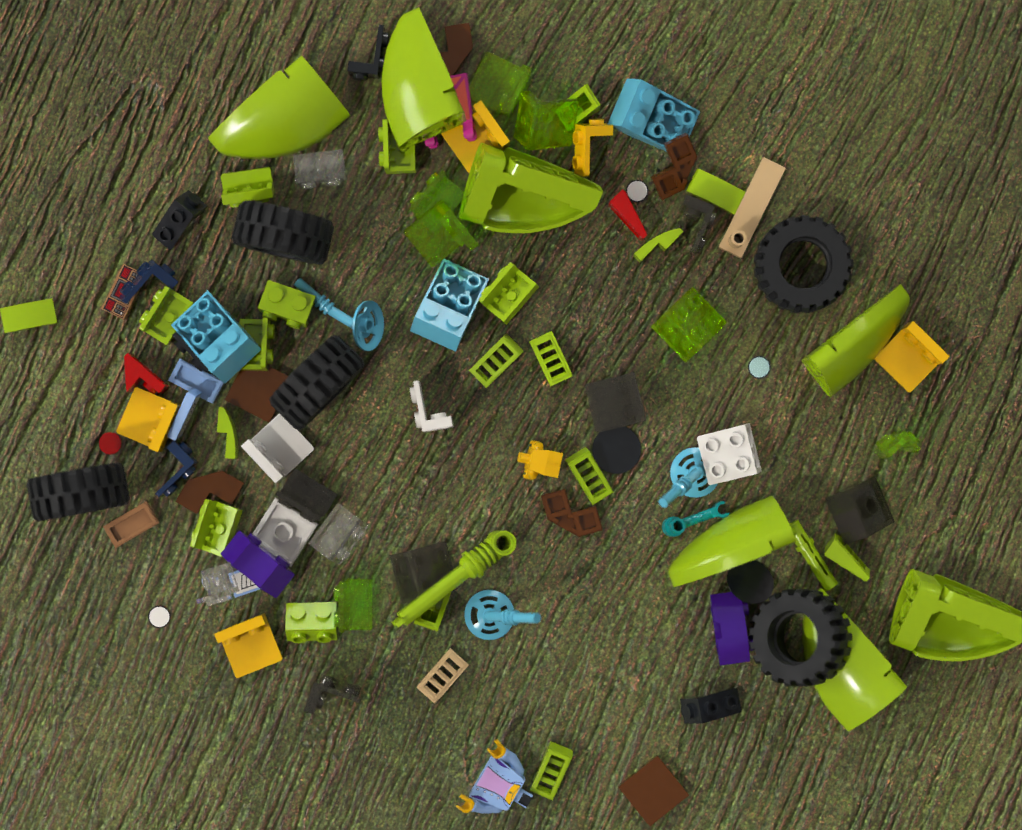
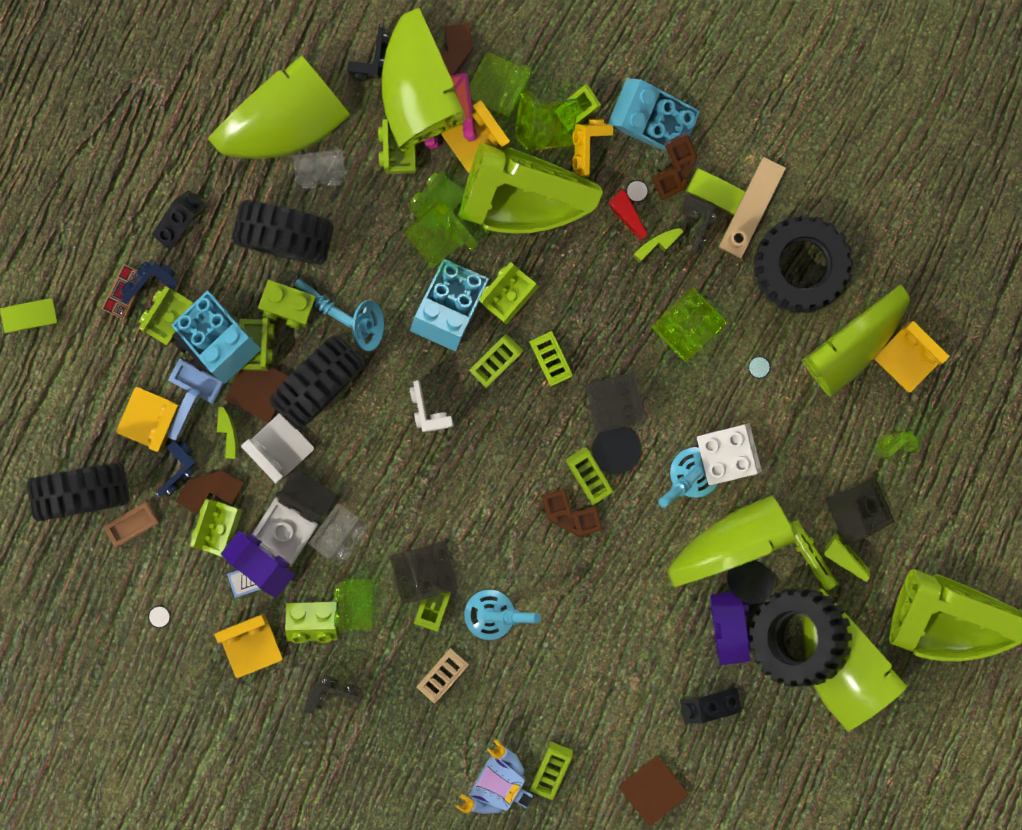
red sticker [99,432,121,455] -> none
red slope [124,353,169,394] -> none
clear bracket [196,562,239,606] -> none
lime bracket [221,167,275,207] -> none
lime piece [391,530,516,627] -> none
yellow piece [517,440,563,480] -> none
teal brick [662,501,729,537] -> none

